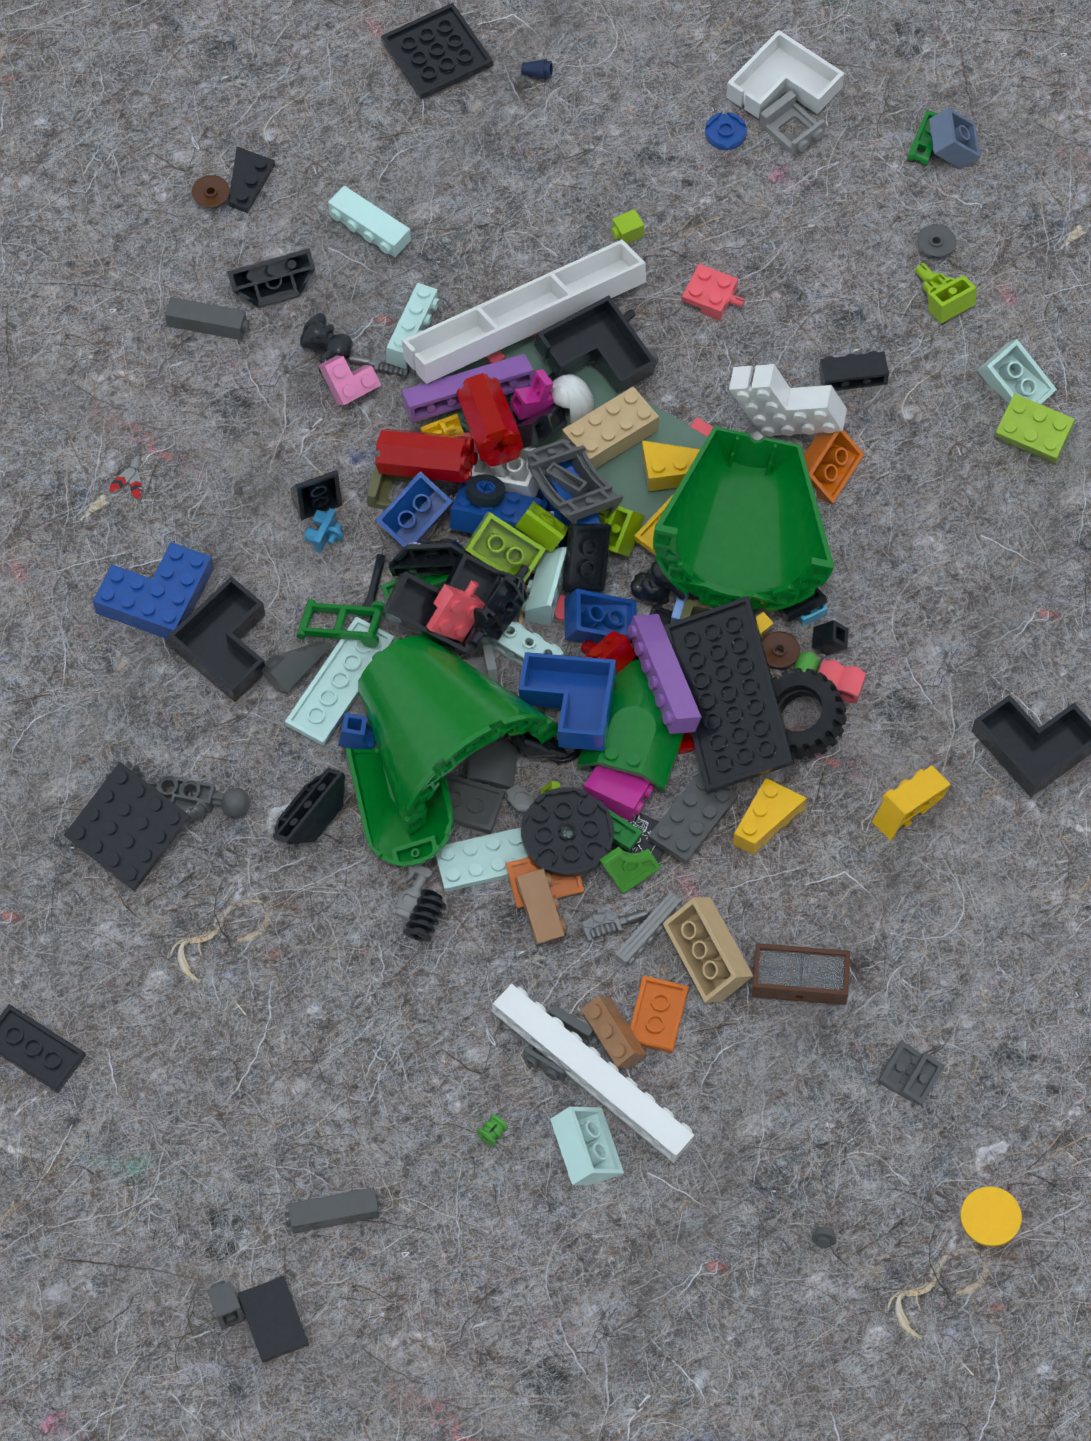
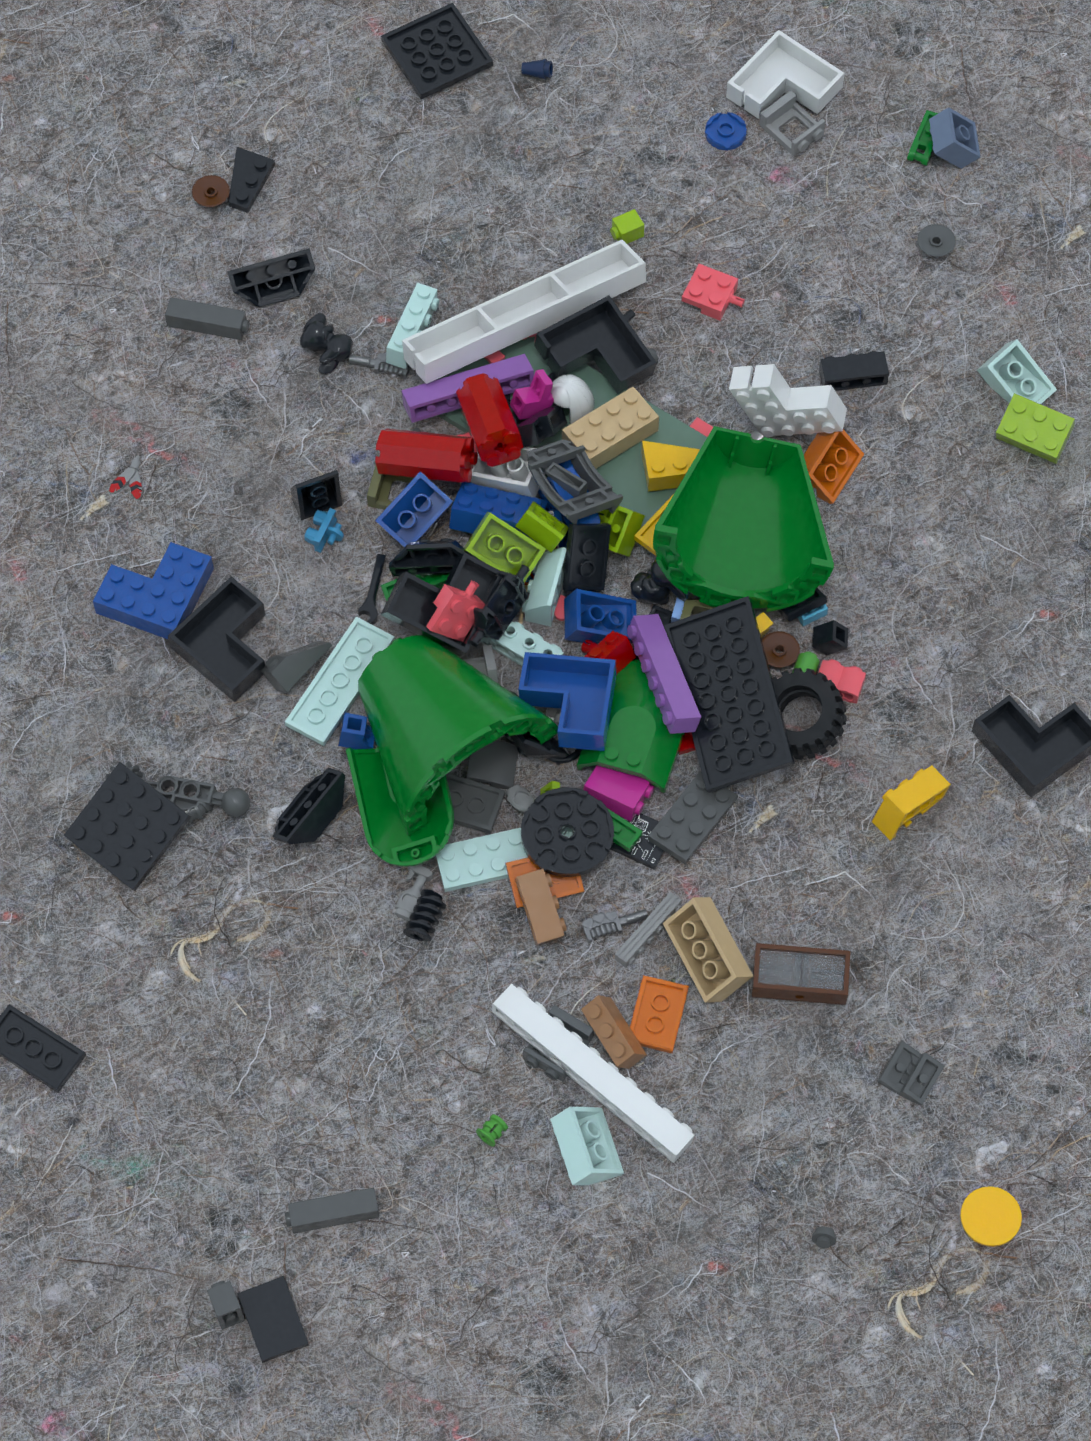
green piece [296,599,385,648] -> none
bright pink brick [318,356,381,405] -> none
light aqua brick [328,186,411,257] -> none
yellow hips [420,413,464,436] -> none
black bush [465,474,506,508] -> none
bright green tile [600,847,661,894] -> none
yellow wedge [733,778,807,854] -> none
lime brick [915,263,977,324] -> none

